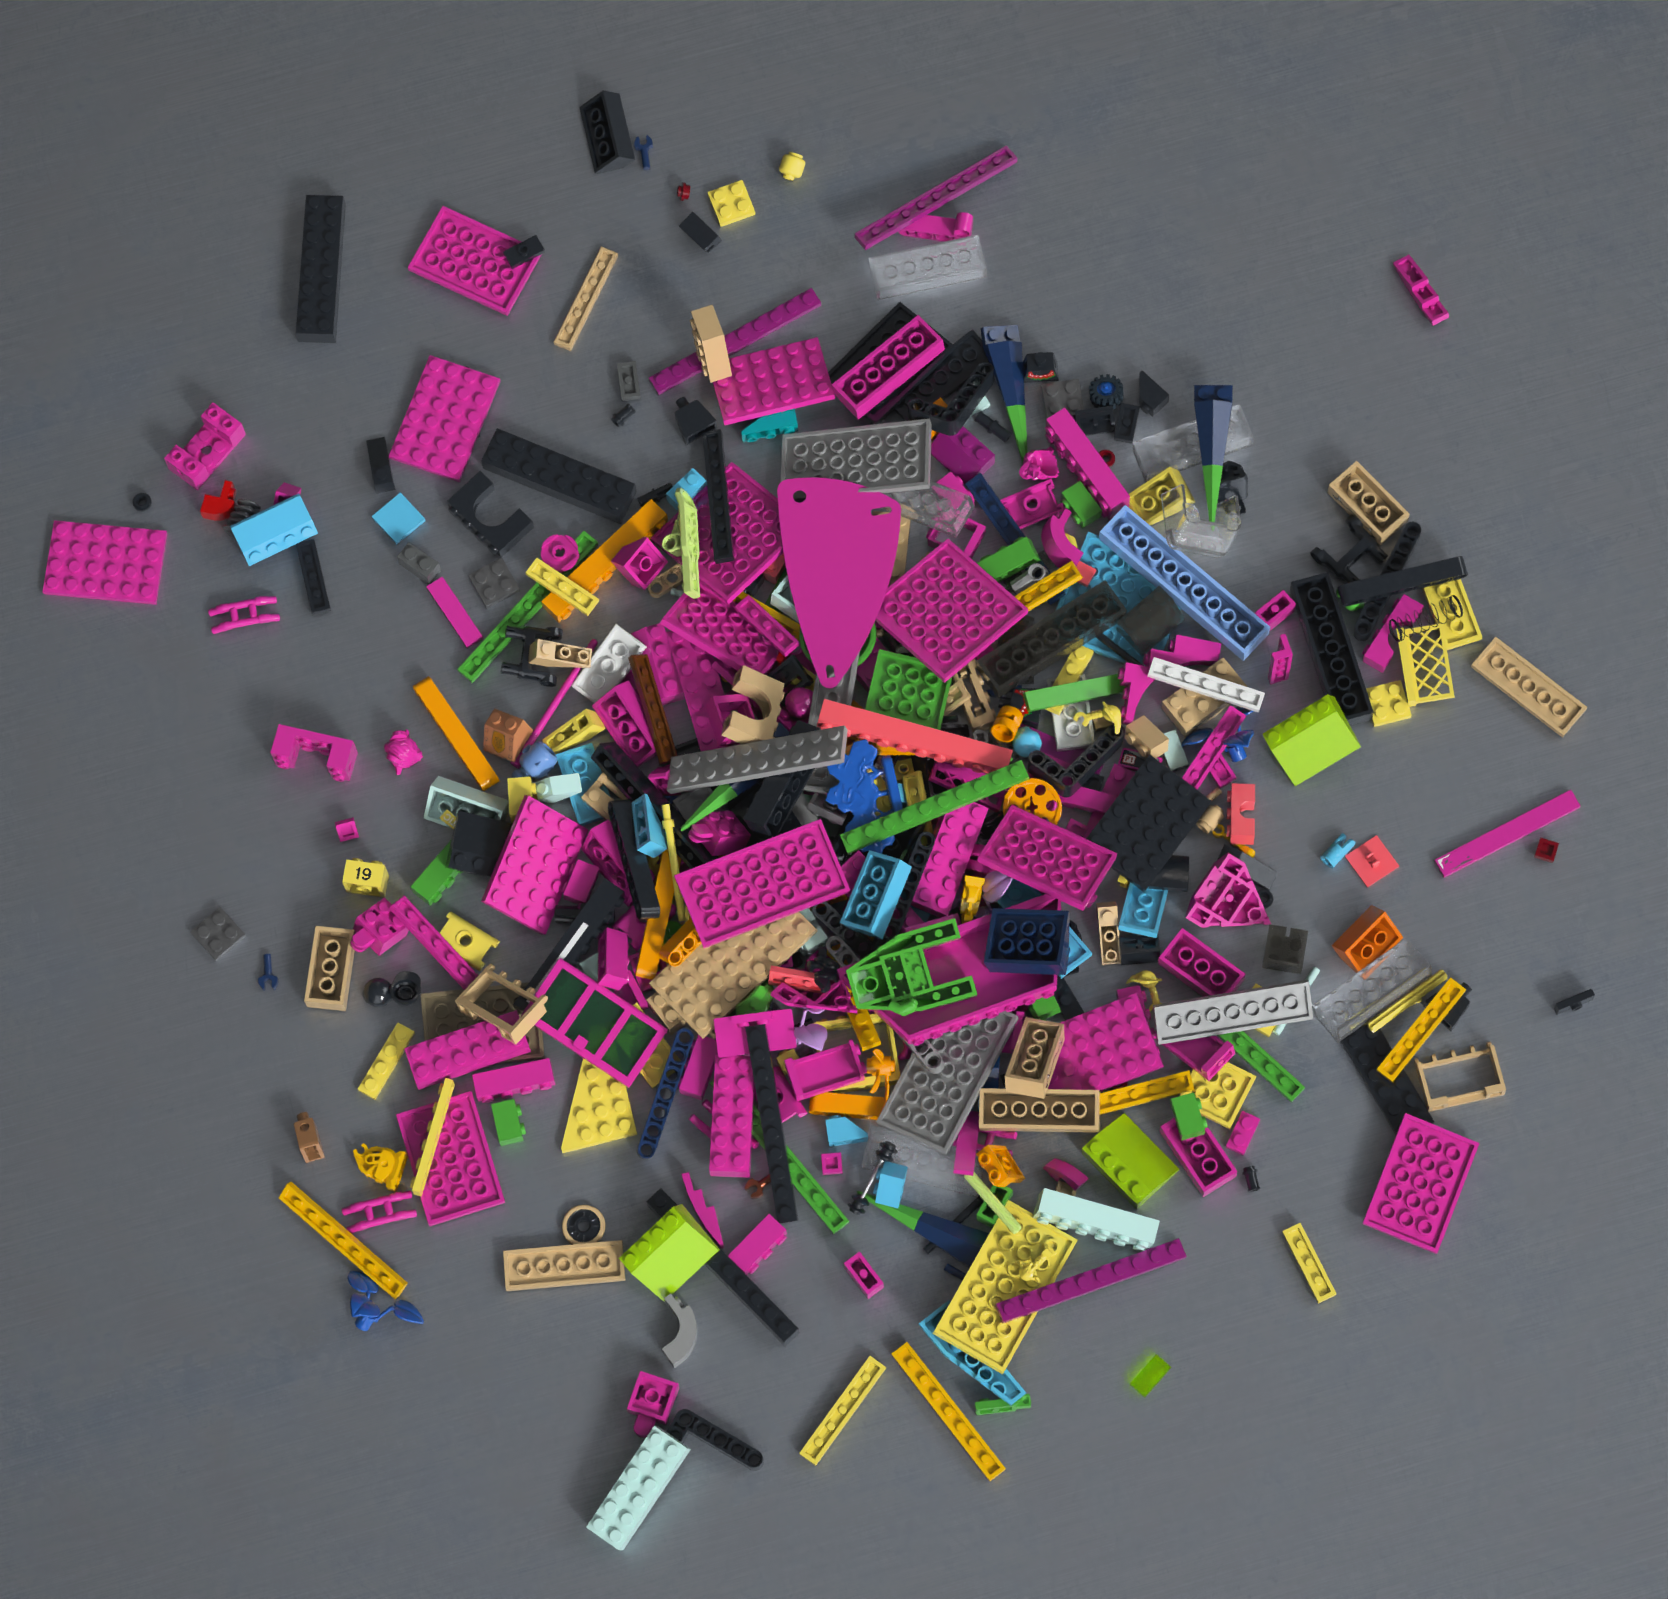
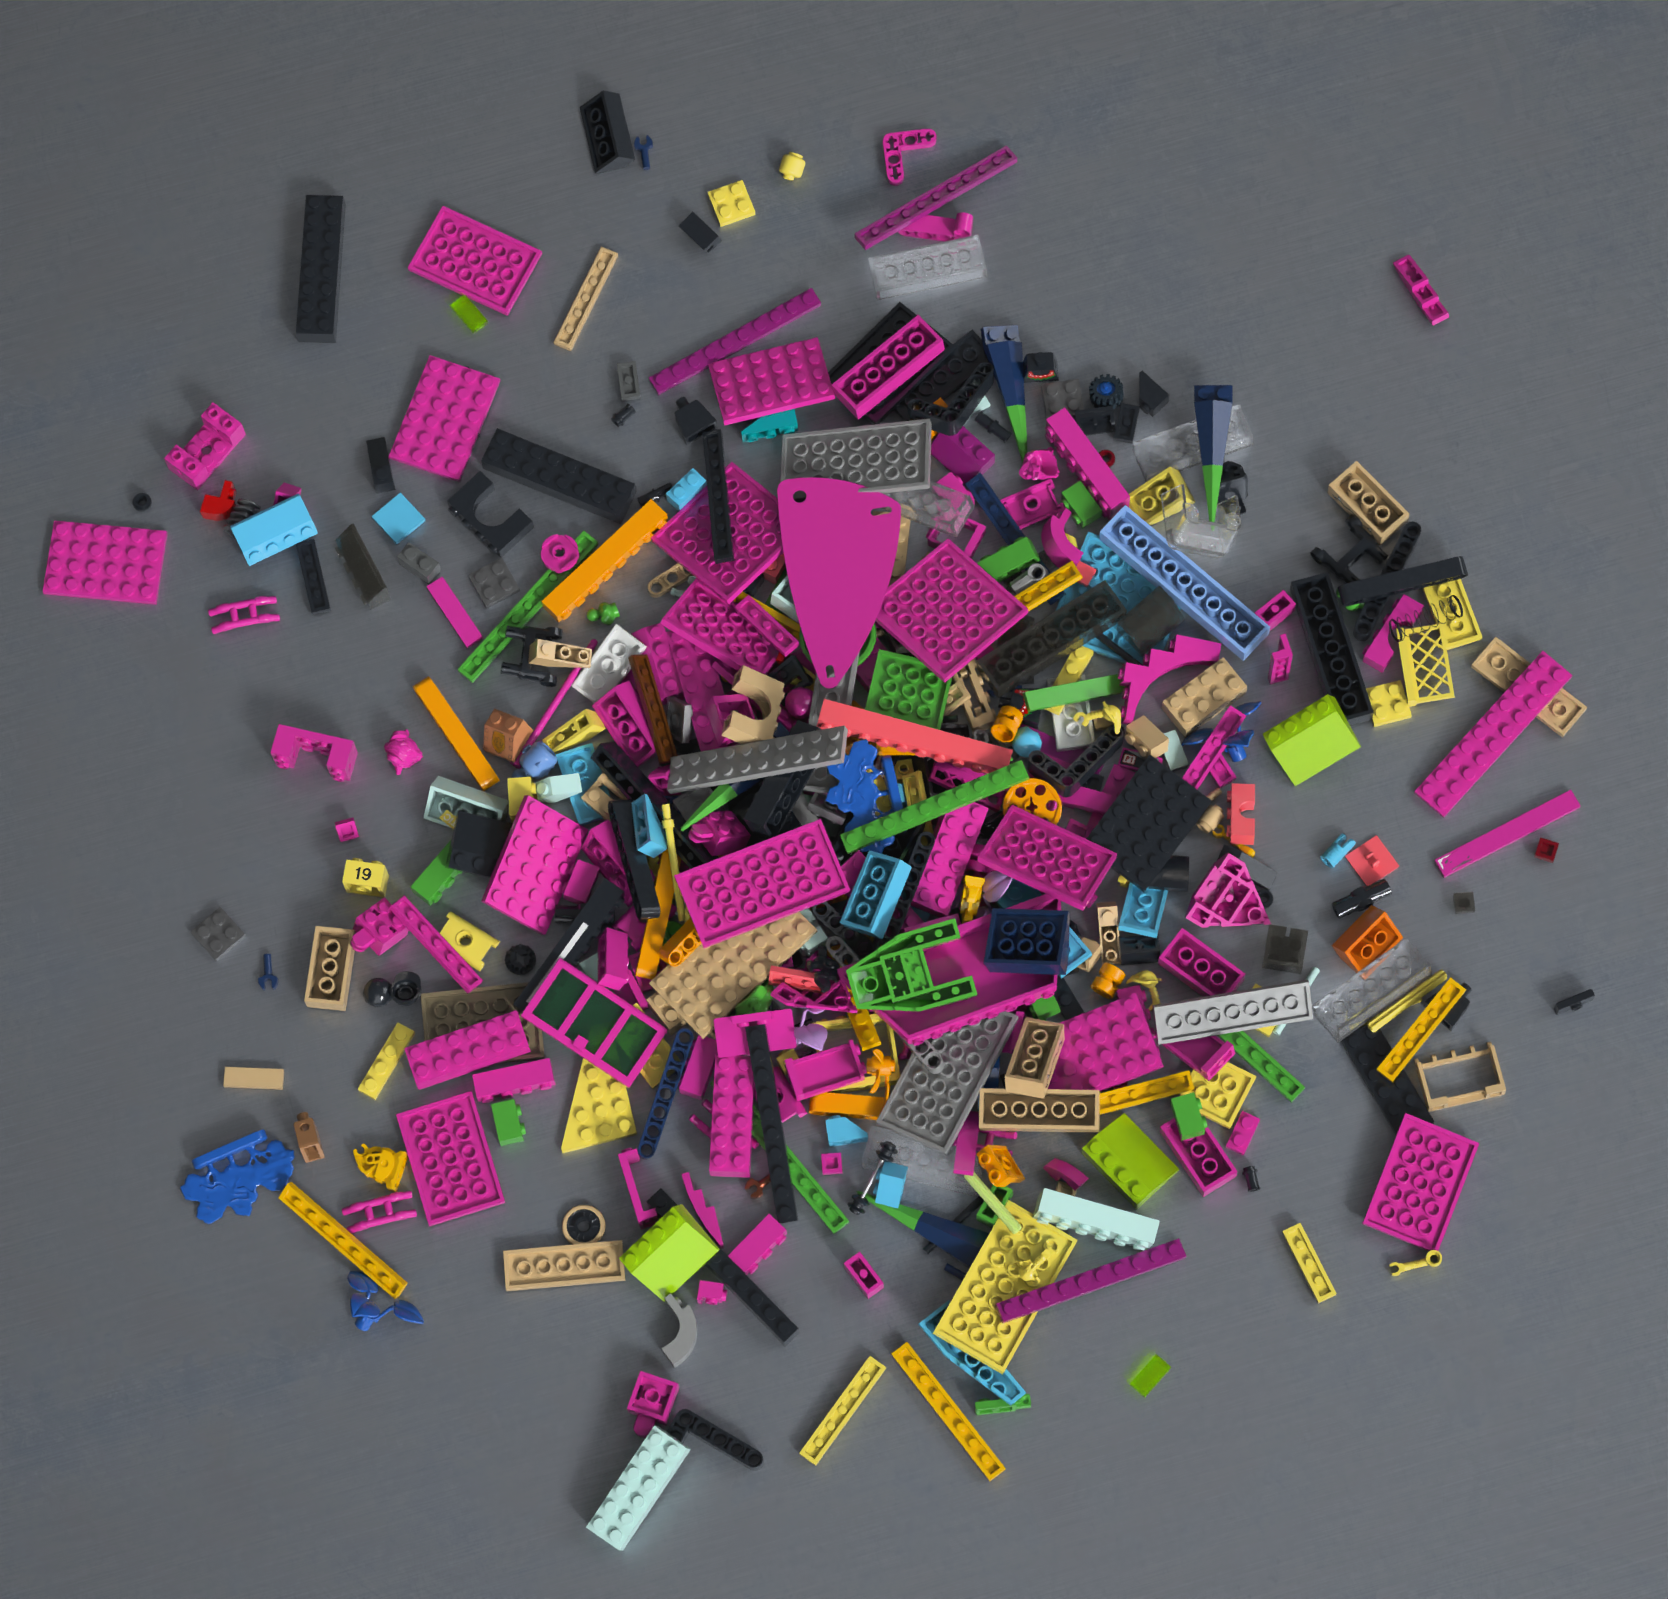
light yellow plate [410,1078,455,1197] -> none
tan hinge [455,964,548,1045] -> none
black plate [503,235,545,269] -> none
light yellow plate [525,558,599,616] -> none
dark pink slope [611,537,668,590] -> none
yellowish green piece [662,488,700,599] -> none
dark red plate [677,182,690,201] -> none
tan brick [689,304,732,383] -> none
bright green arm [888,998,918,1016] -> none
white plate [1148,657,1265,713] -> none
none -> blue plant [180,1130,295,1224]
none -> tan tile [223,1067,285,1090]
none -> clear smoke slope [335,523,391,610]
none -> clear neon green tile [450,295,488,334]
none -> black gear [505,944,536,975]
none -> bright green animal [587,602,620,625]
none -> dark pink panel [618,1148,658,1230]
none -> flat silver plate [666,696,693,743]
none -> dark pink brick [697,1280,727,1305]
none -> dark pink beam [883,129,937,186]
none -> tan brick [1078,937,1101,972]
none -> light orange wheel [1090,962,1126,999]
none -> black piece [1331,878,1392,919]
none -> light yellow brick [1389,1250,1442,1276]
none -> dark pink plate [1414,651,1572,818]
none -> clear smoke plate [1453,892,1475,914]

